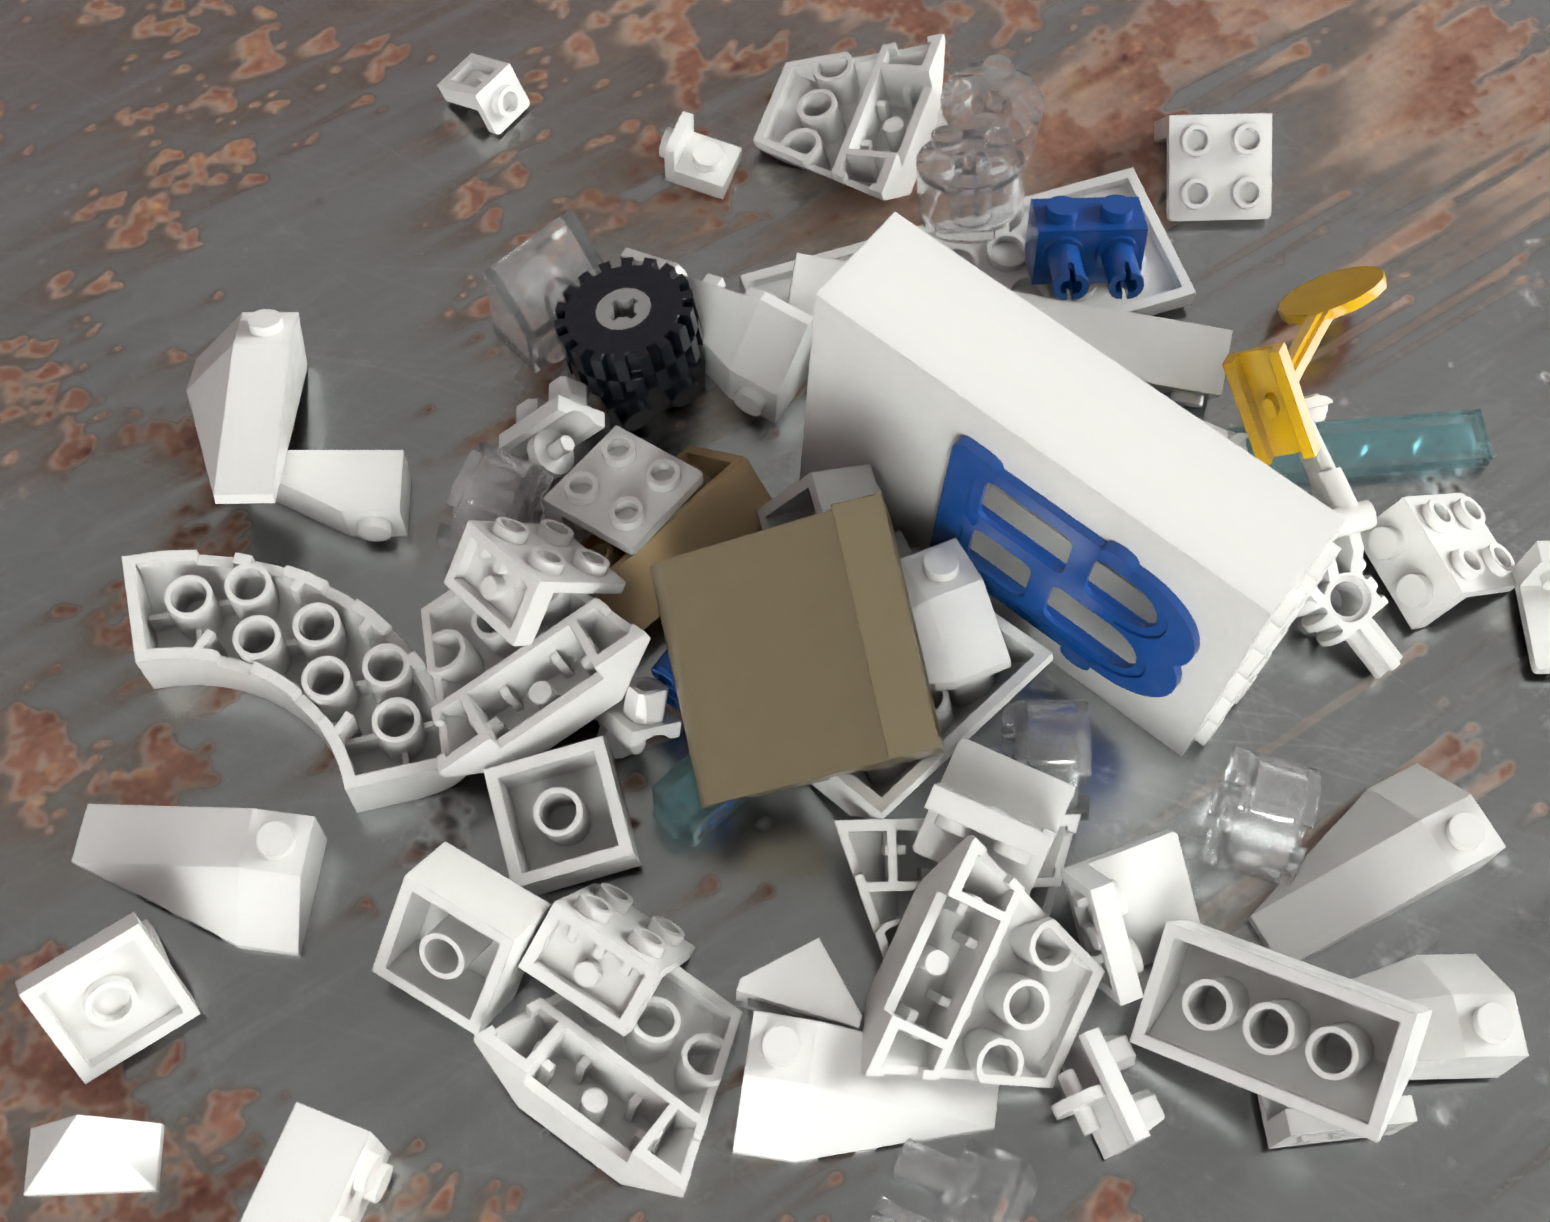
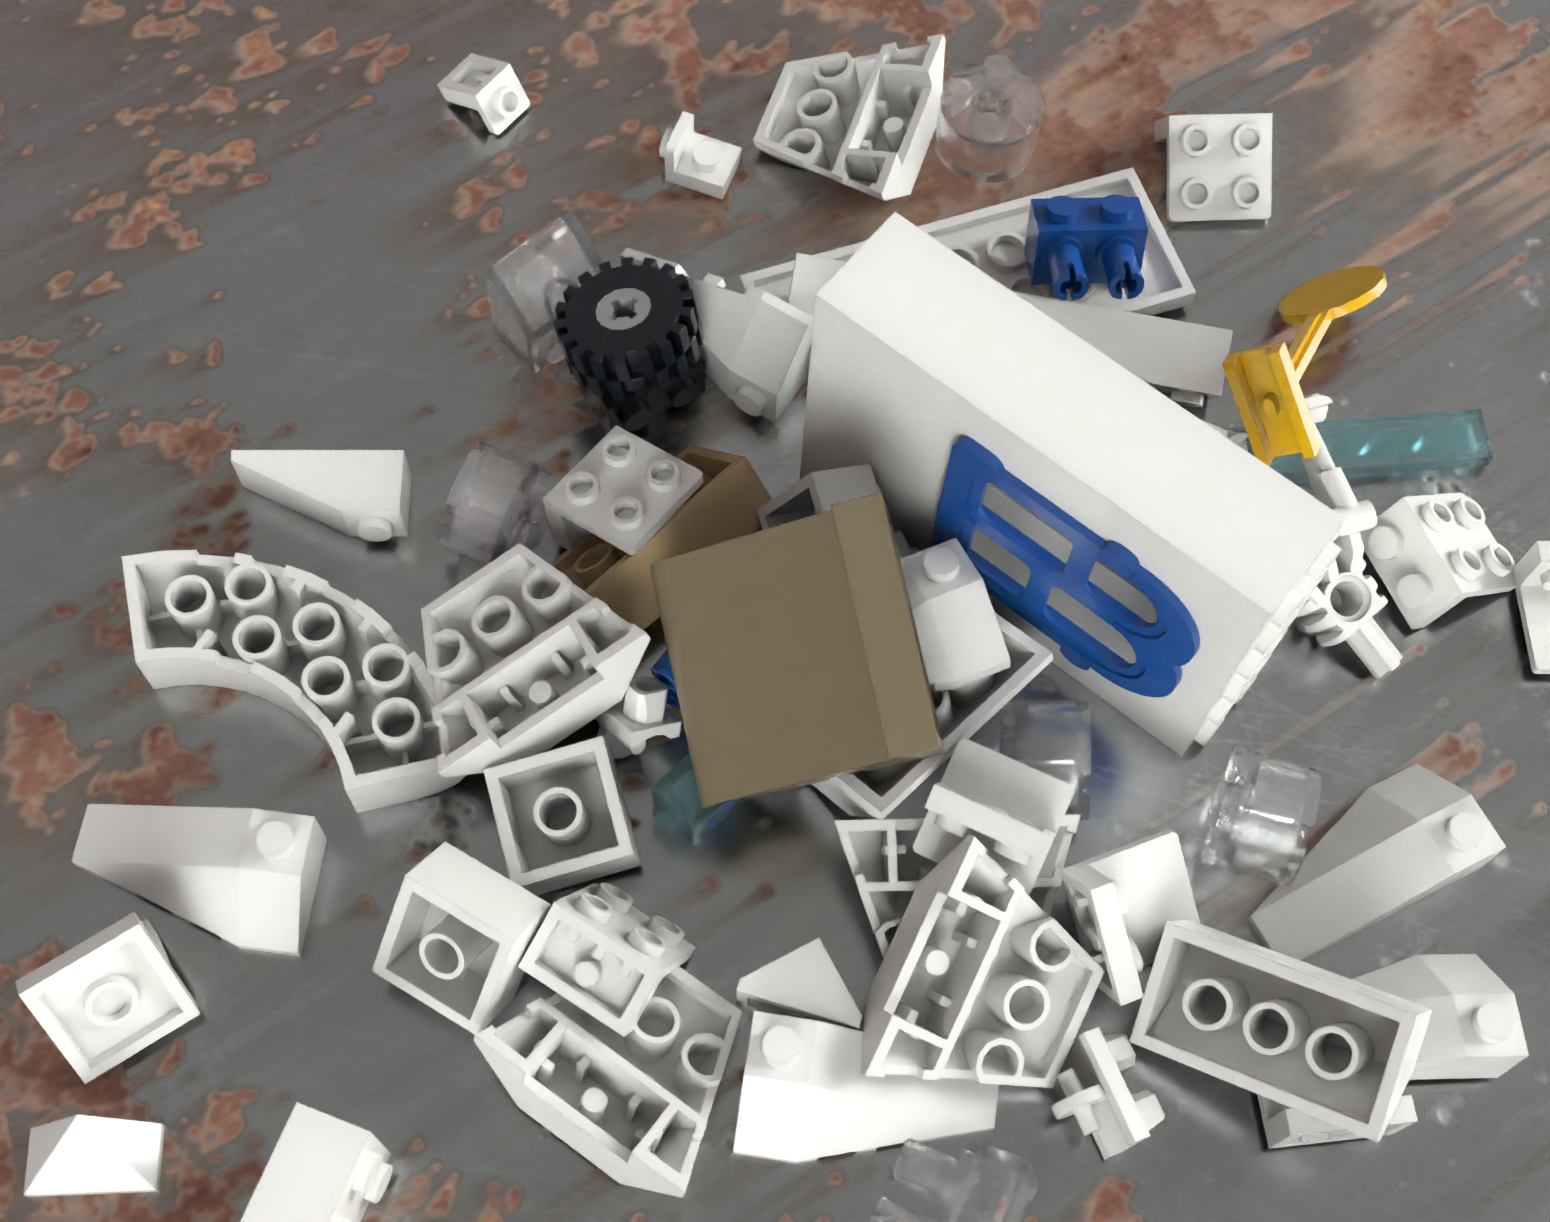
white wedge [186,309,308,504] -> none
white bracket [444,517,626,646] -> none
white hips [499,376,605,479] -> none
clear brick [916,125,1024,244] -> none

